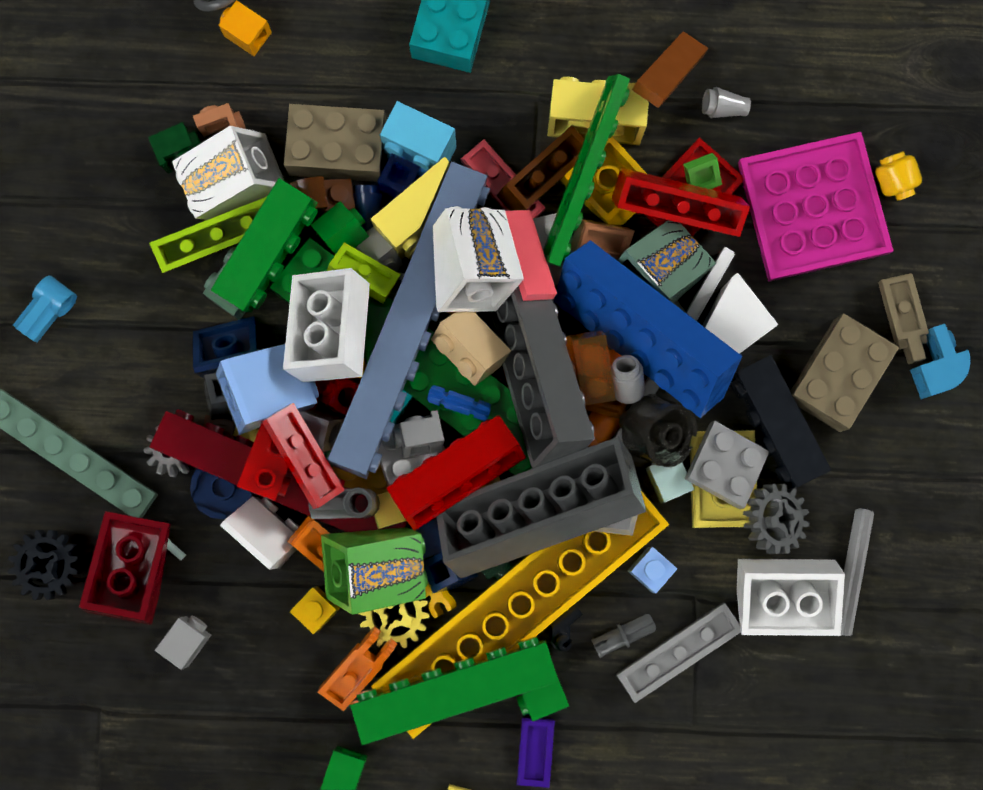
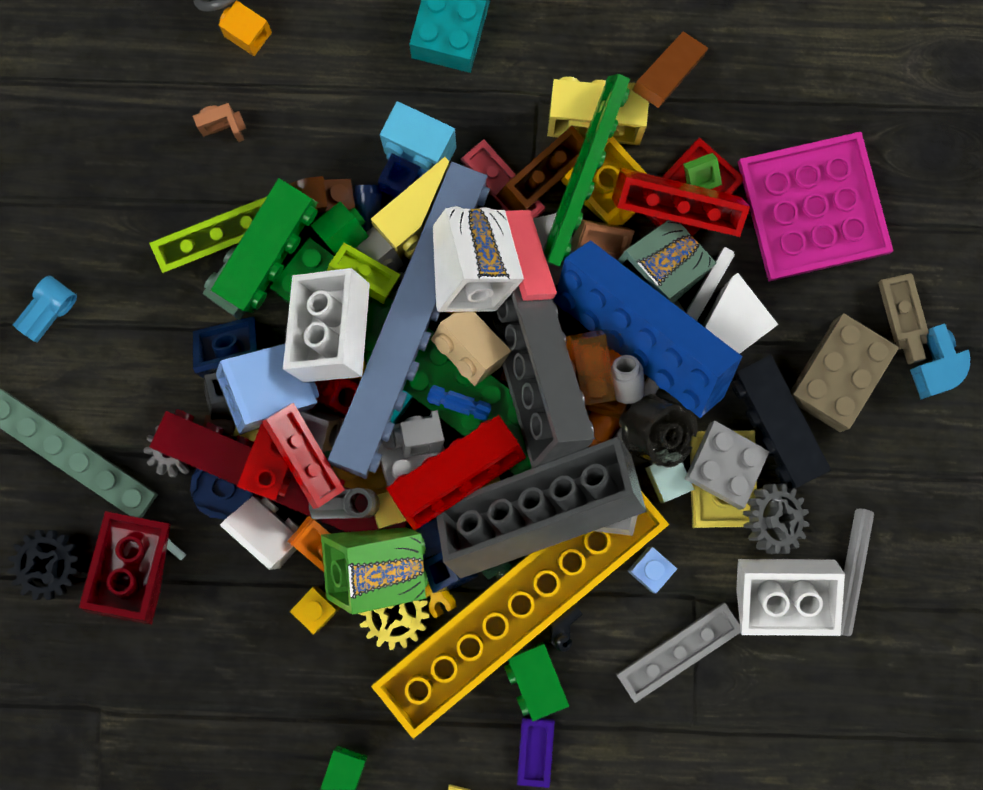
dark green brick [148,122,201,174] -> none
light grey brick [155,615,211,670] -> none
white slope [172,126,284,220] -> none
dark tan brick [284,104,387,182] -> none
orange hinge [318,626,397,711] -> none
green brick [350,637,559,745] -> none
dark grey axle [591,614,656,658] -> none
light grey cone [702,87,751,118] -> none
yellow head [875,151,923,201] -> none

